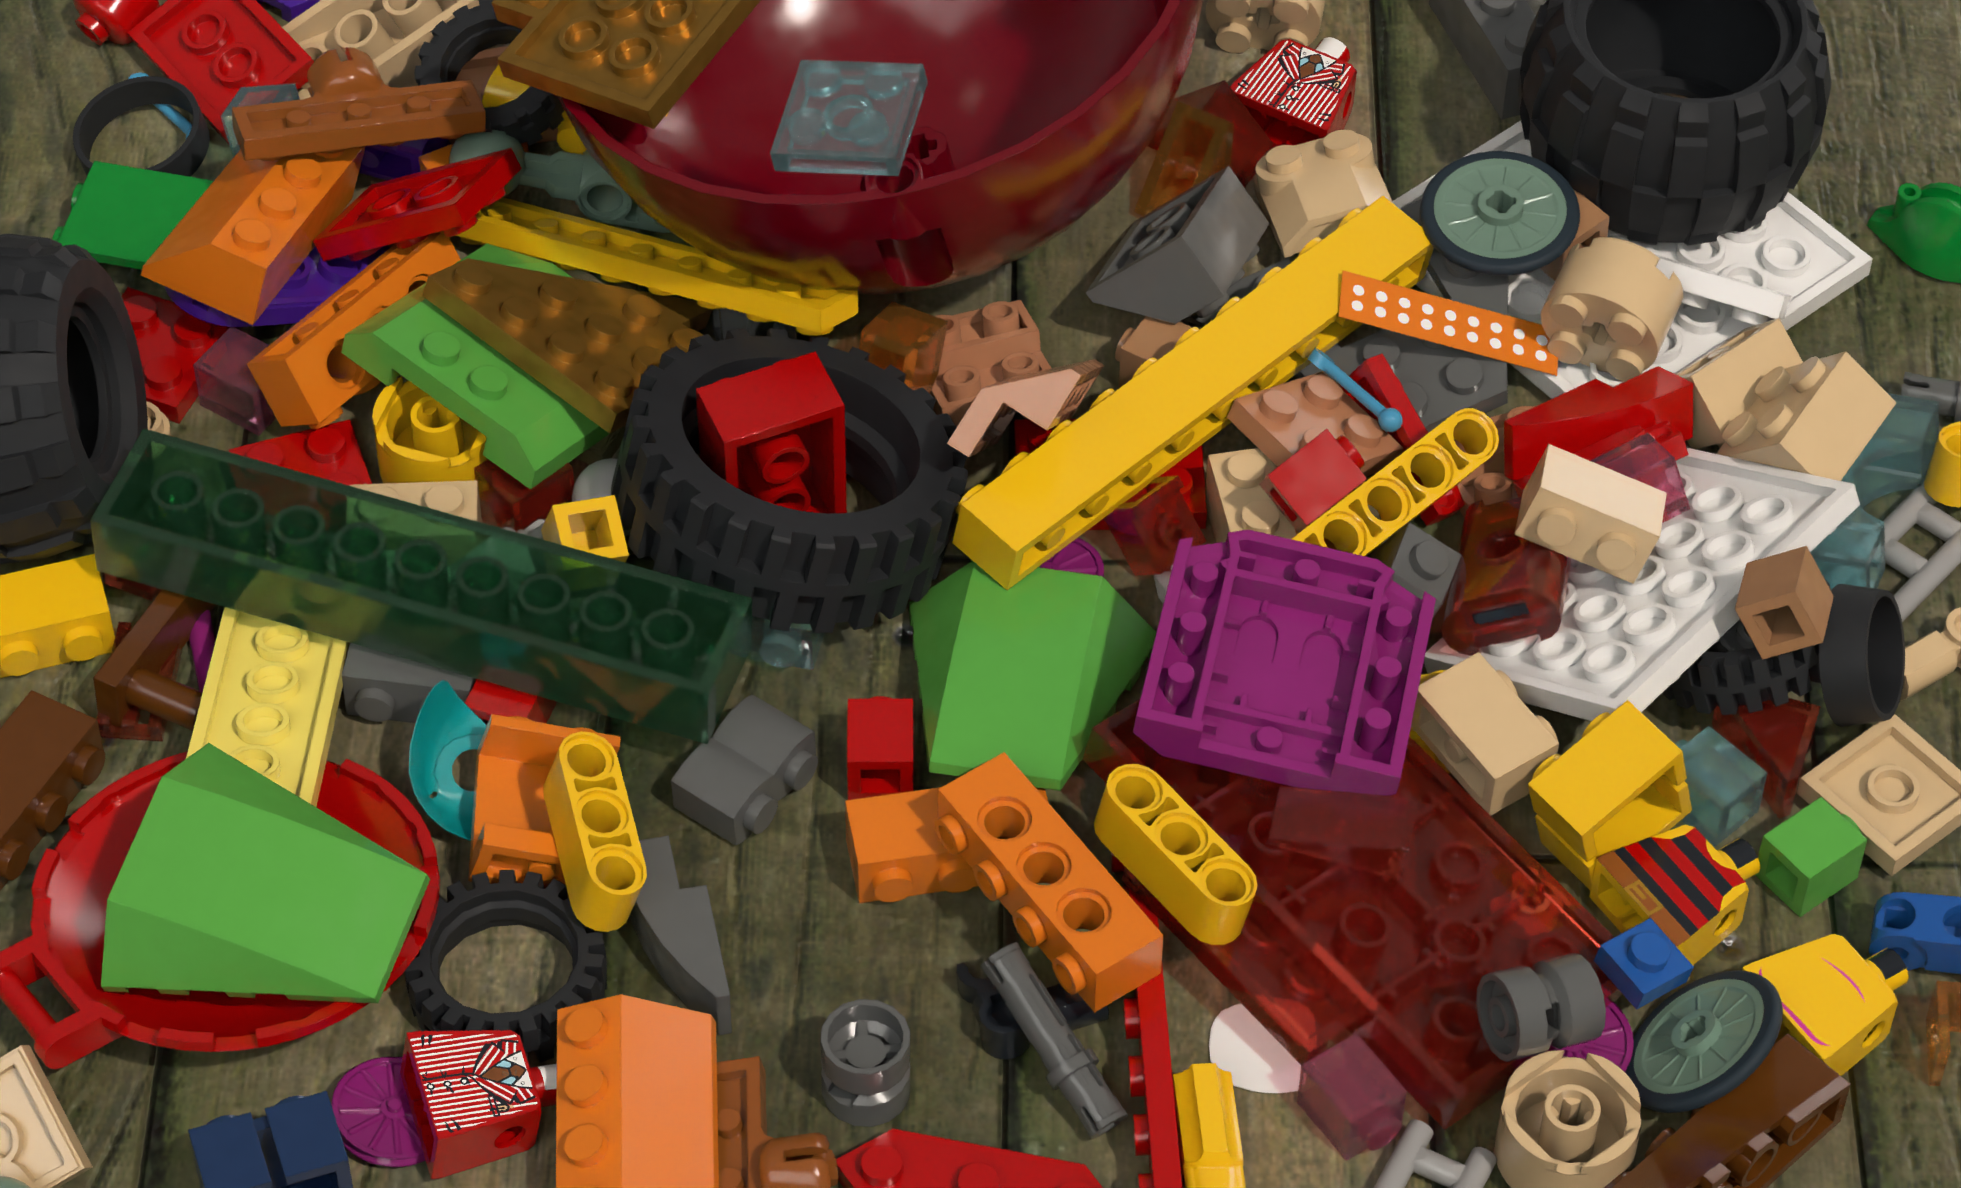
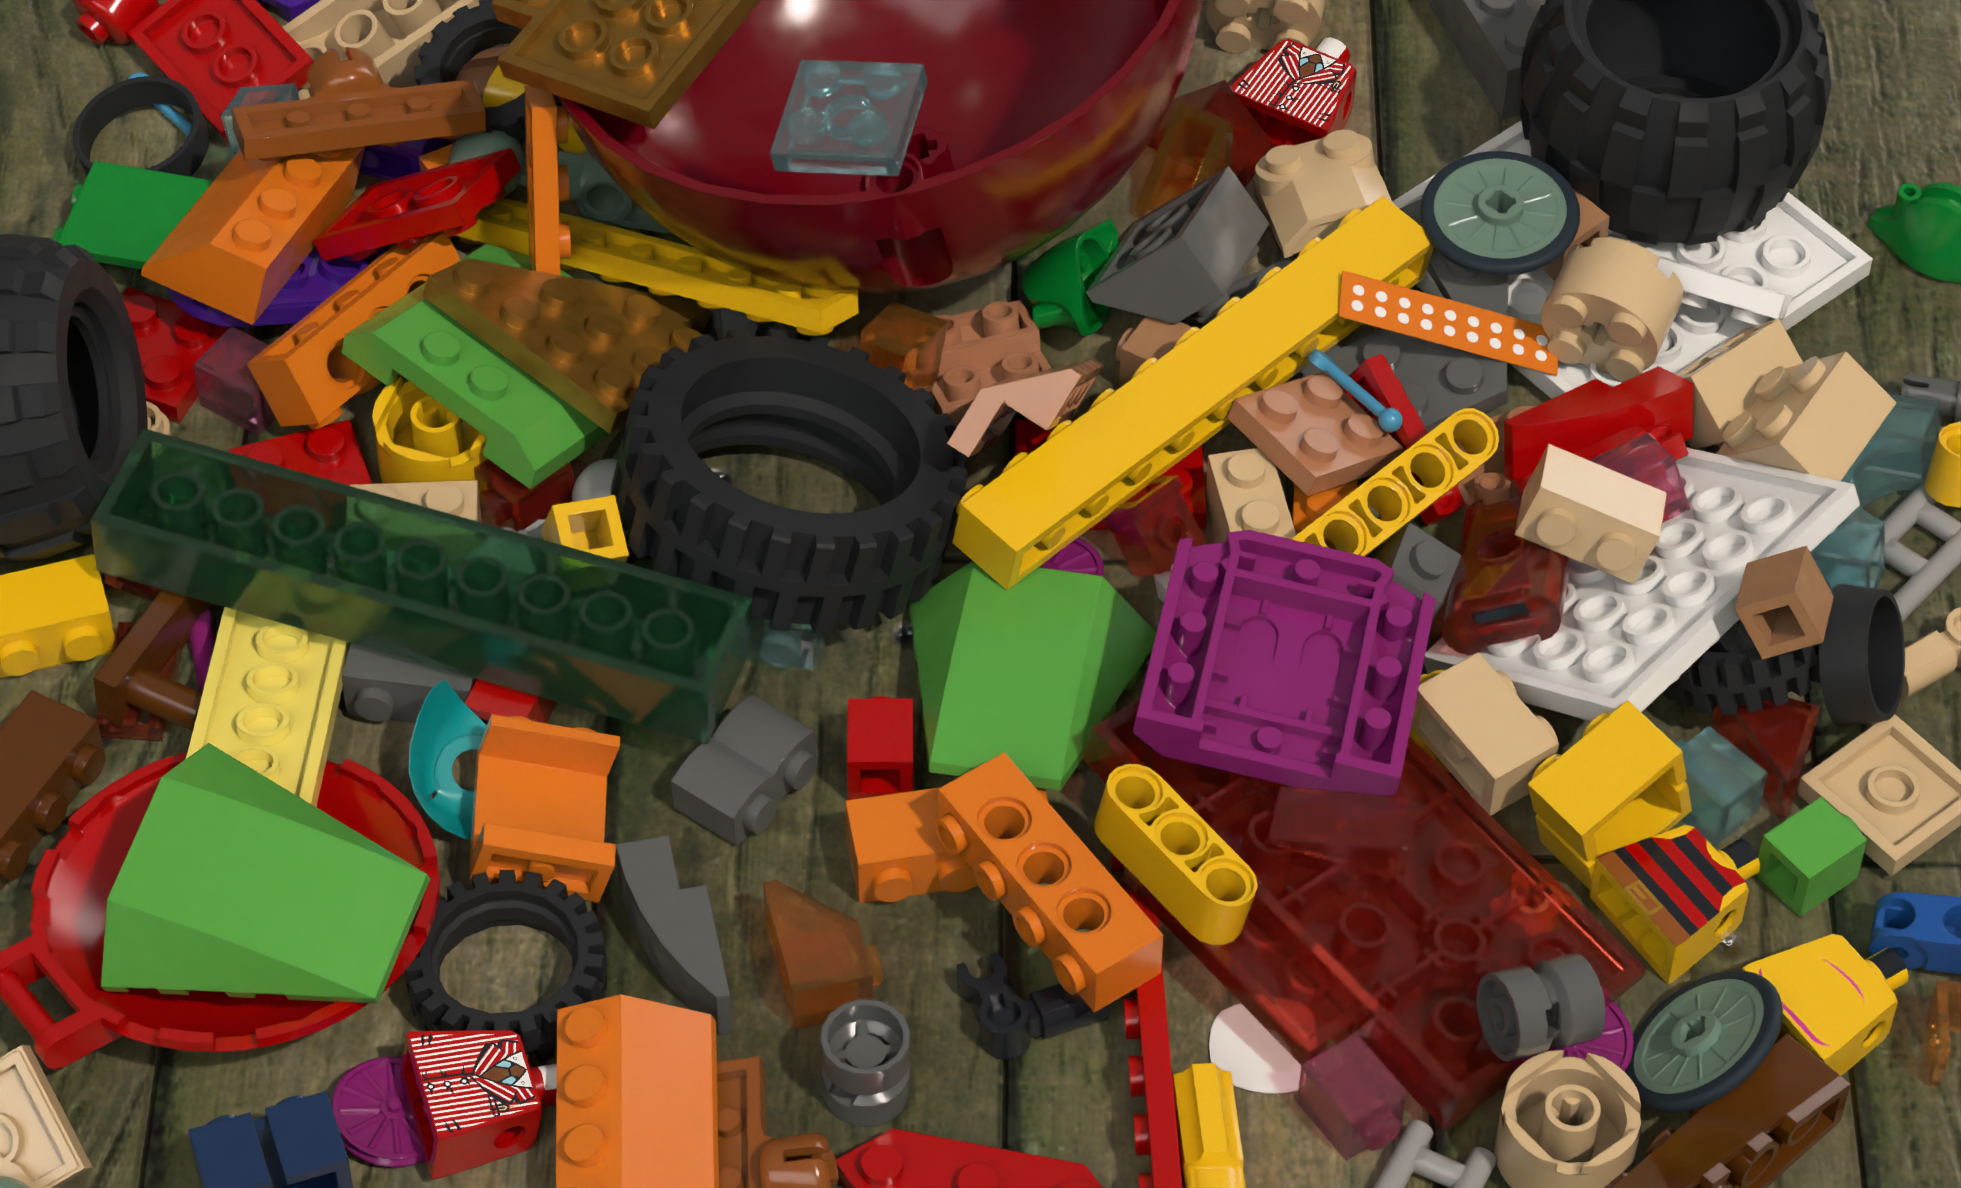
yellow beam [543,731,647,932] -> none
red brick [696,351,847,514] -> none
dark grey pin [980,942,1128,1139] -> none
red brick [1259,429,1367,533] -> none
blue plate [1593,918,1694,1010] -> none
none -> orange plate [524,86,571,276]
none -> clear orange slope [763,880,883,1030]
none -> green hat [1022,218,1119,336]

